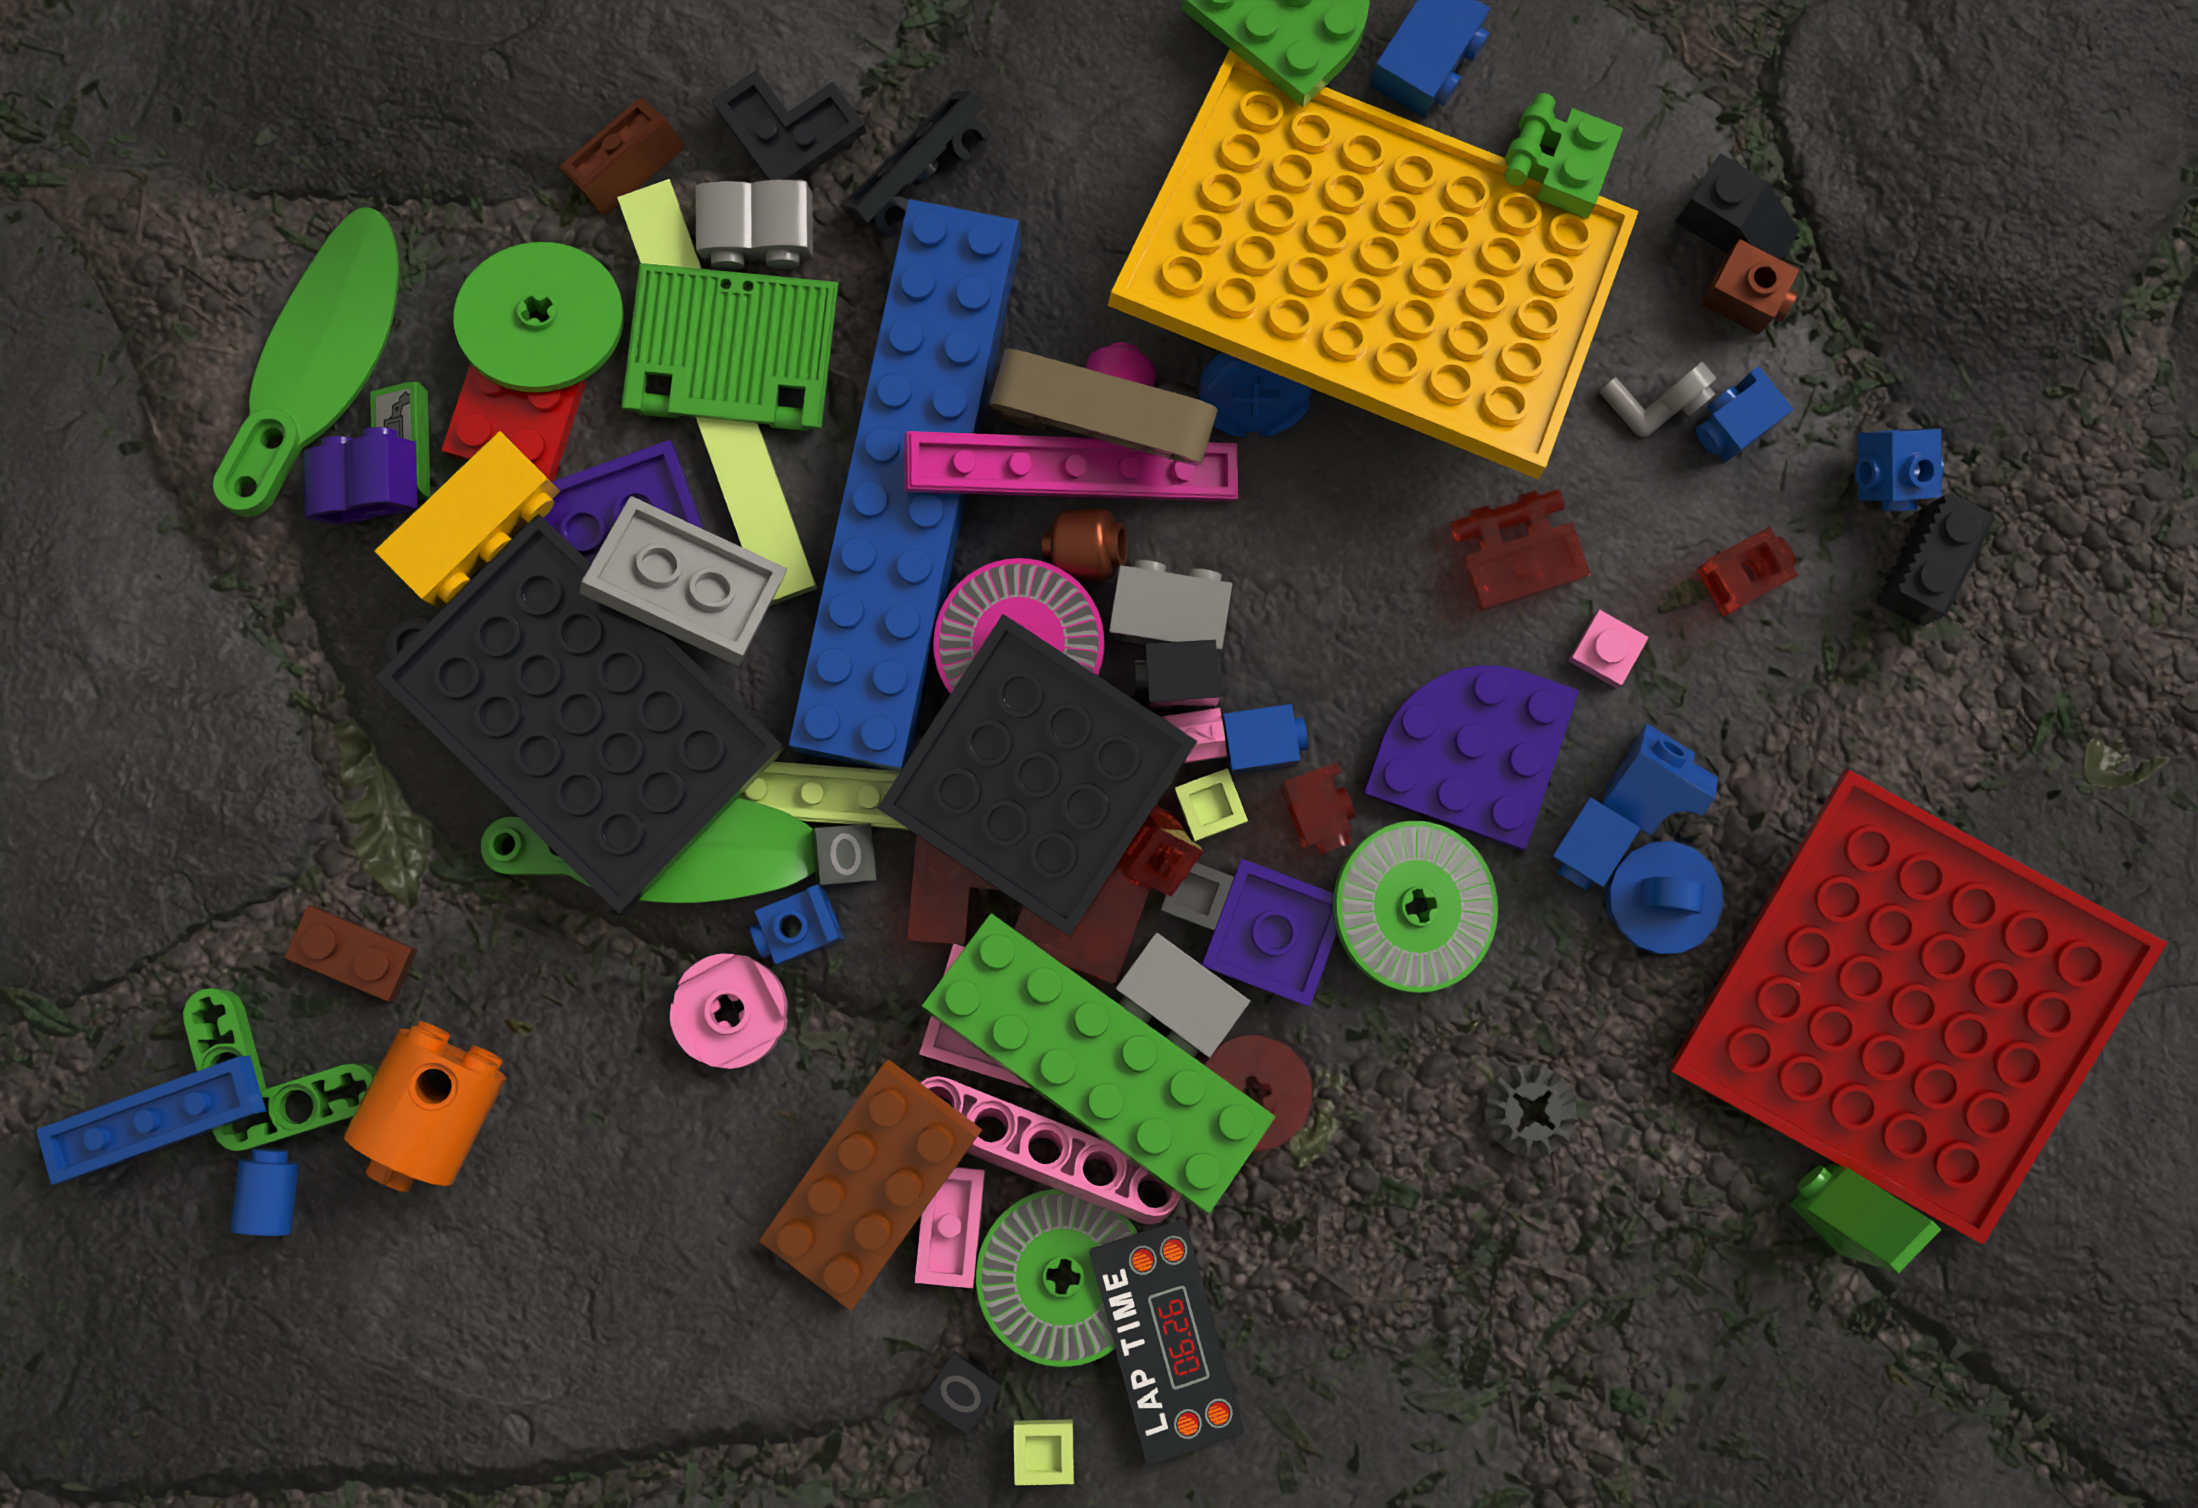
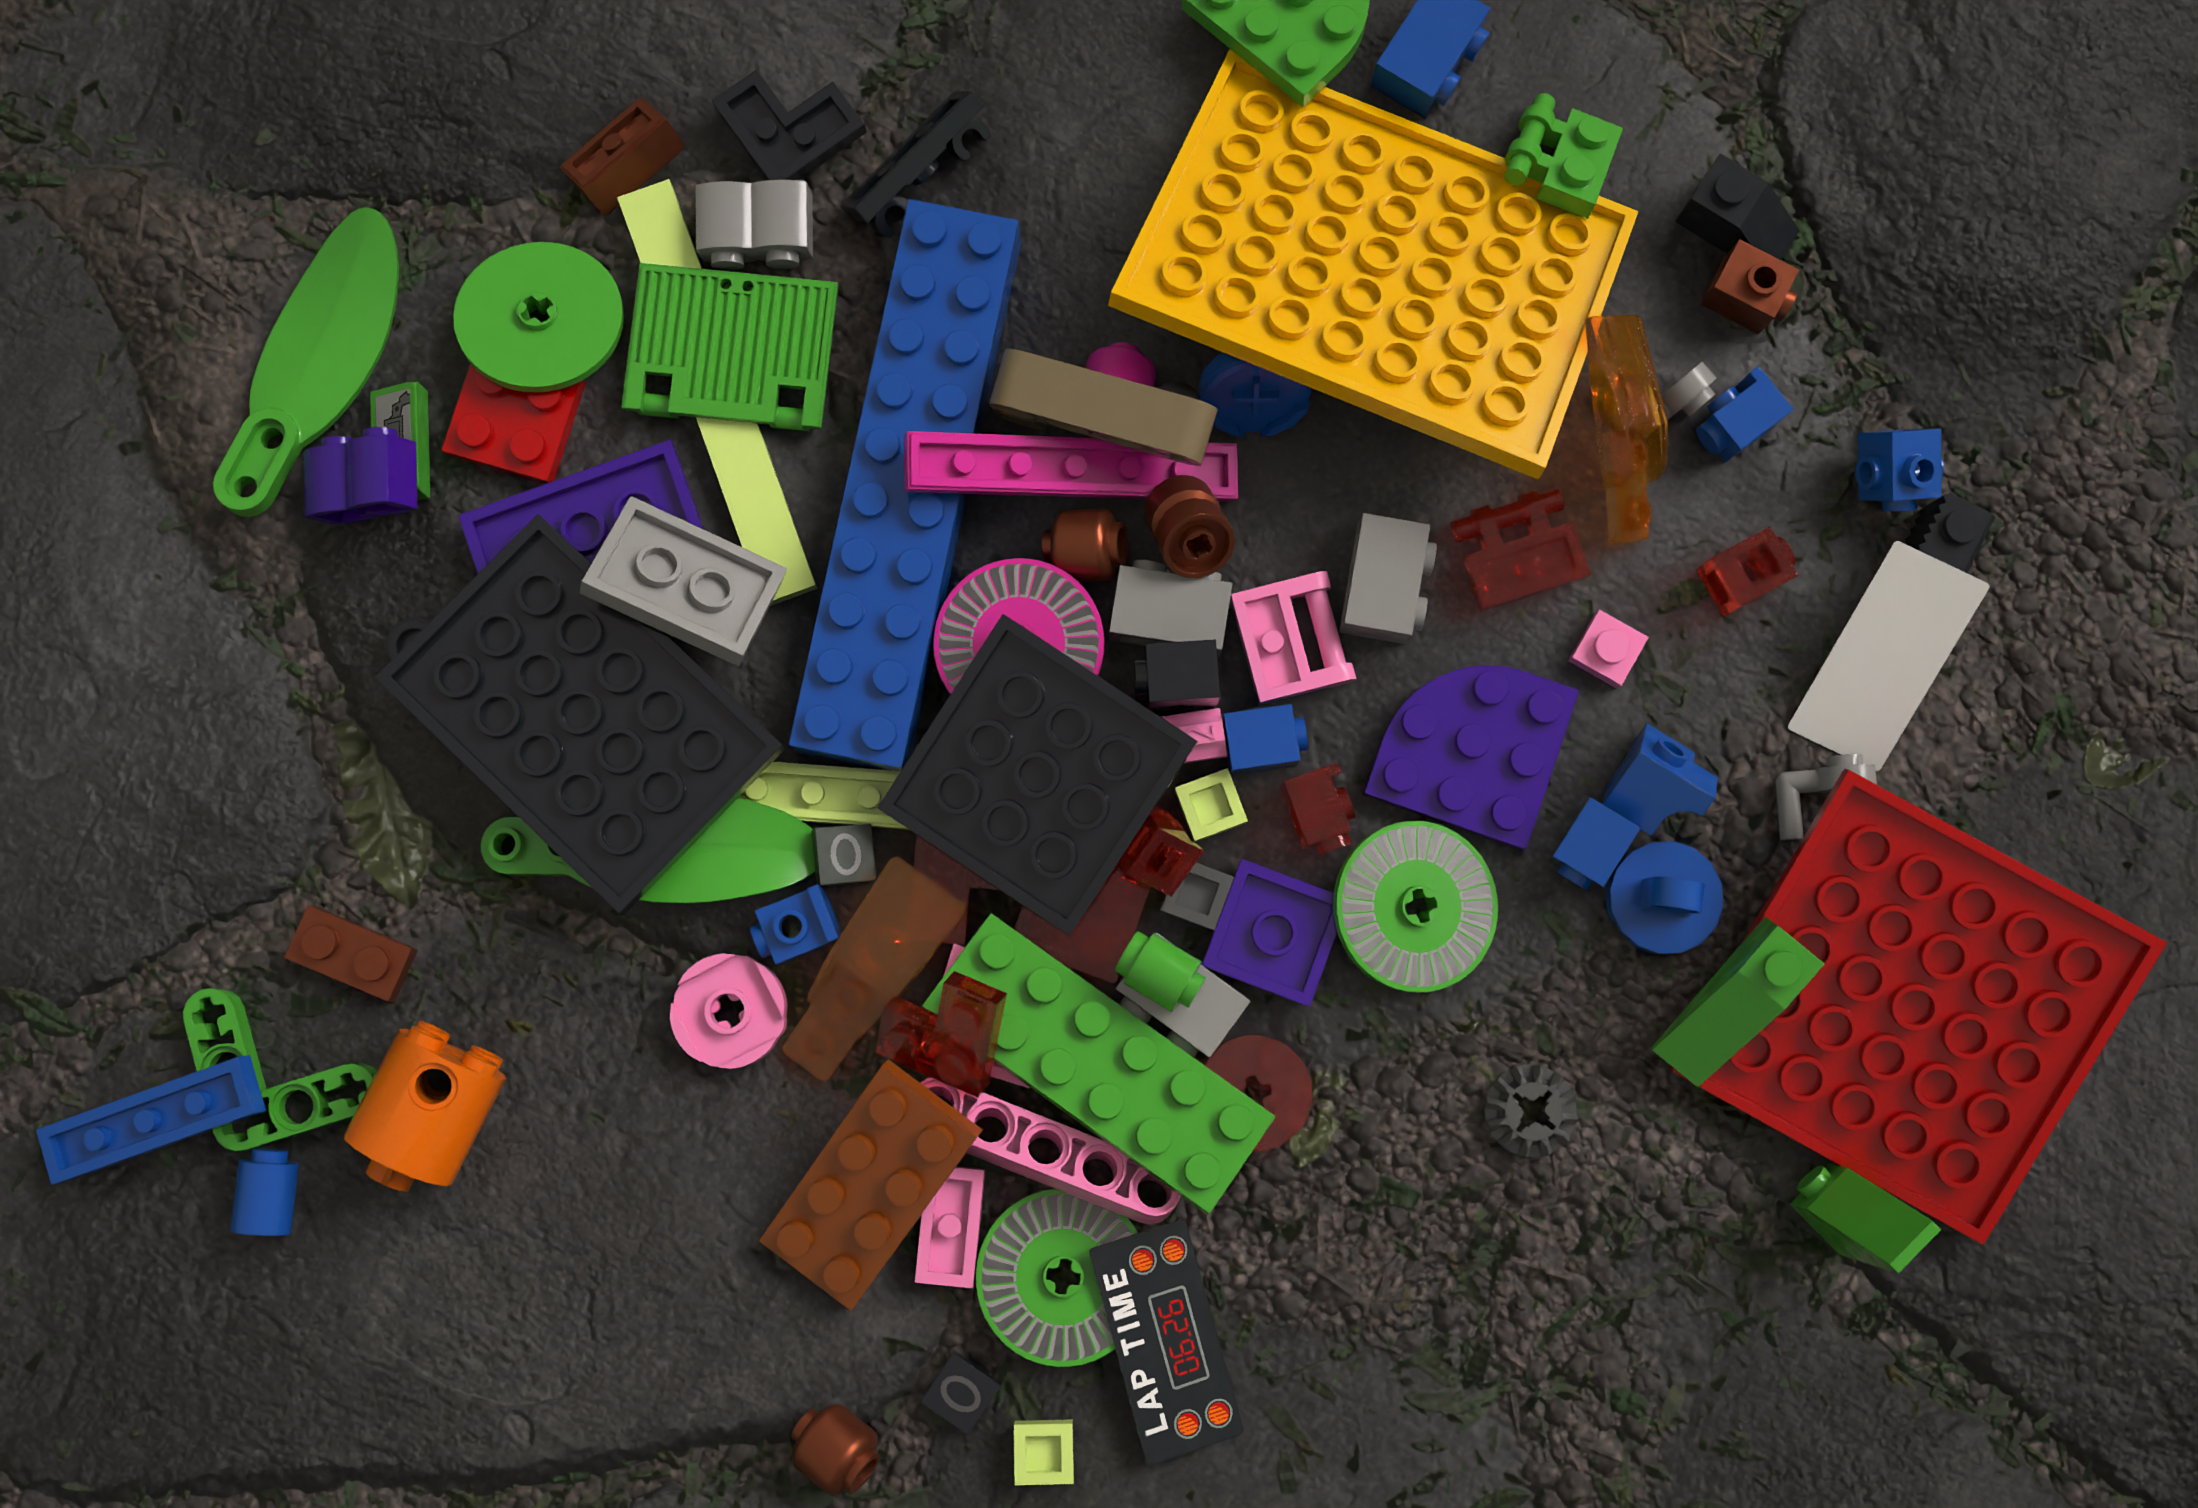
yellow brick [375,431,561,609] -> none
none -> clear orange piece [783,857,967,1081]
none -> copper head [791,1404,880,1495]
none -> clear red plate [875,971,1007,1098]
none -> bright green brick [1114,931,1206,1012]
none -> copper wheel [1144,475,1235,578]
none -> bright pink plate [1230,571,1357,705]
none -> light grey brick [1339,513,1437,644]
none -> clear orange piece [1585,314,1668,544]
none -> bright green slope [1651,916,1825,1087]
none -> light grey plate [1775,754,1877,840]
none -> white sticker [1788,541,1990,771]

